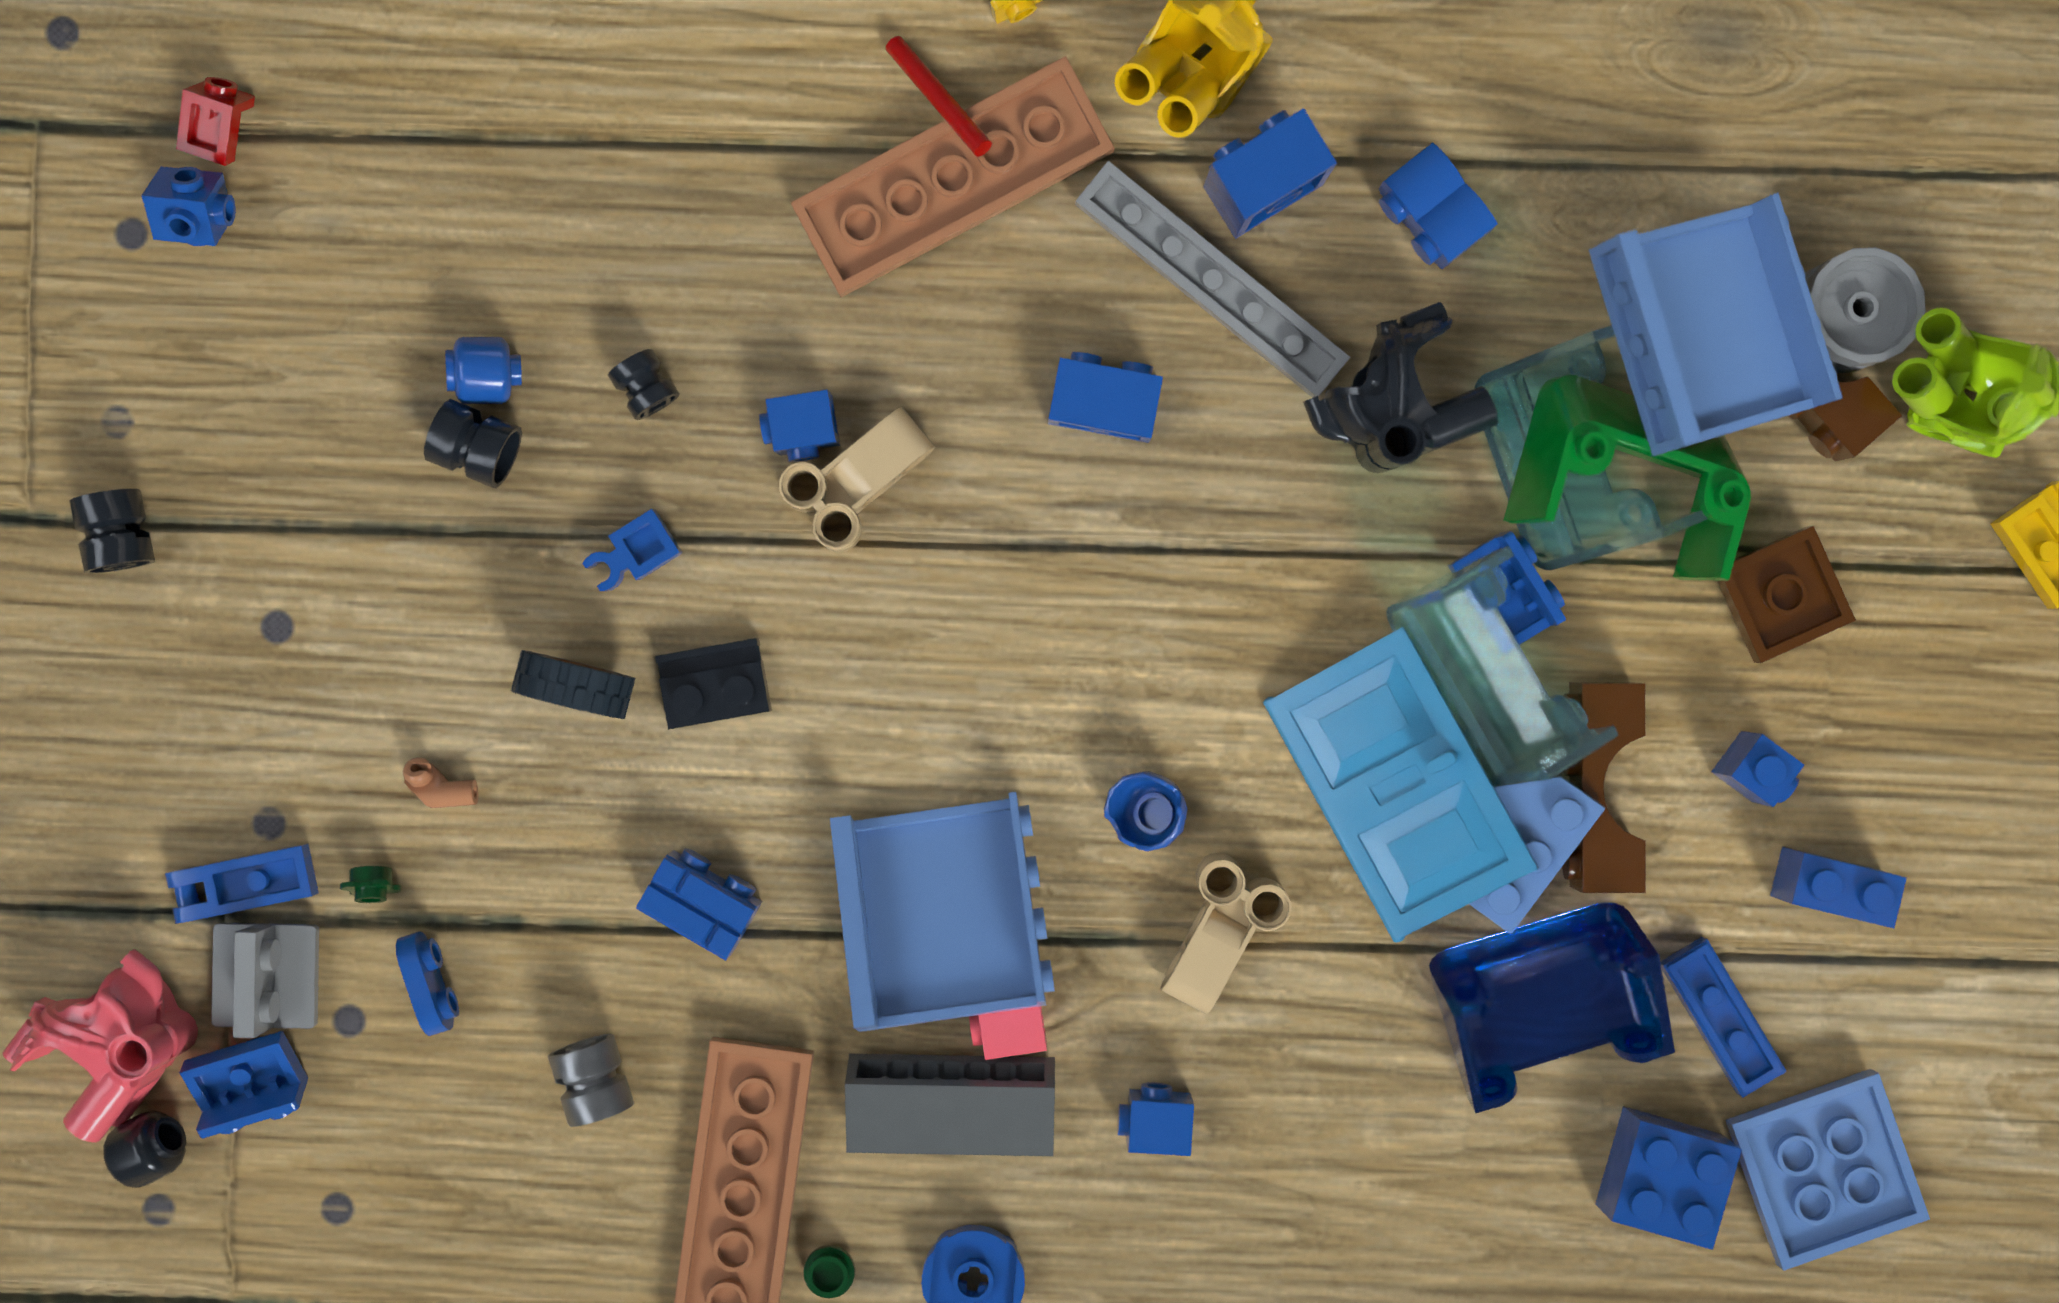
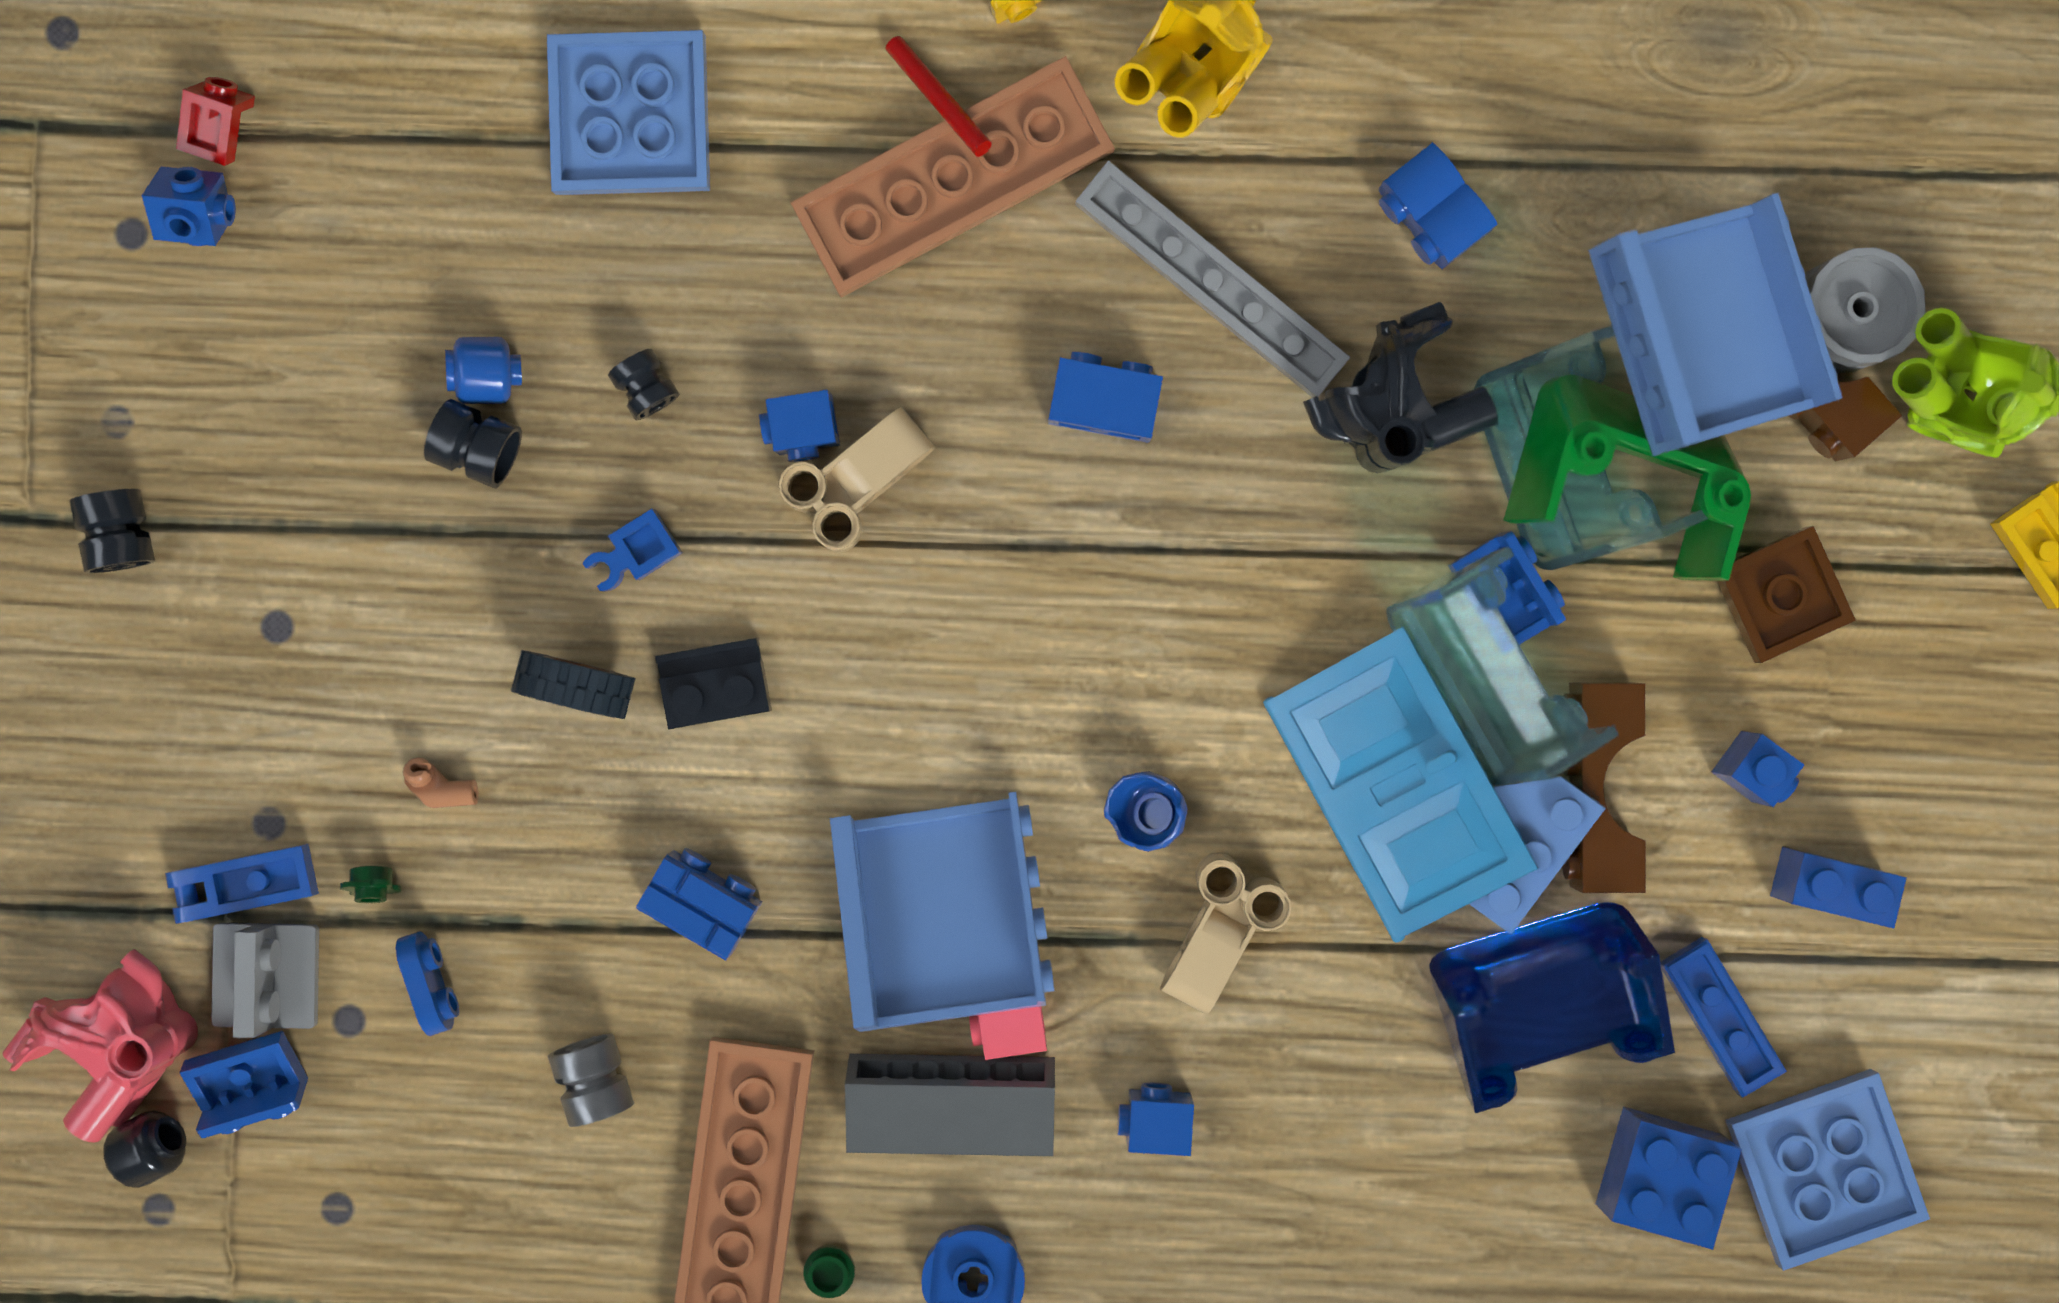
blue brick [1203,108,1337,239] -> none
none -> medium blue plate [547,30,710,195]

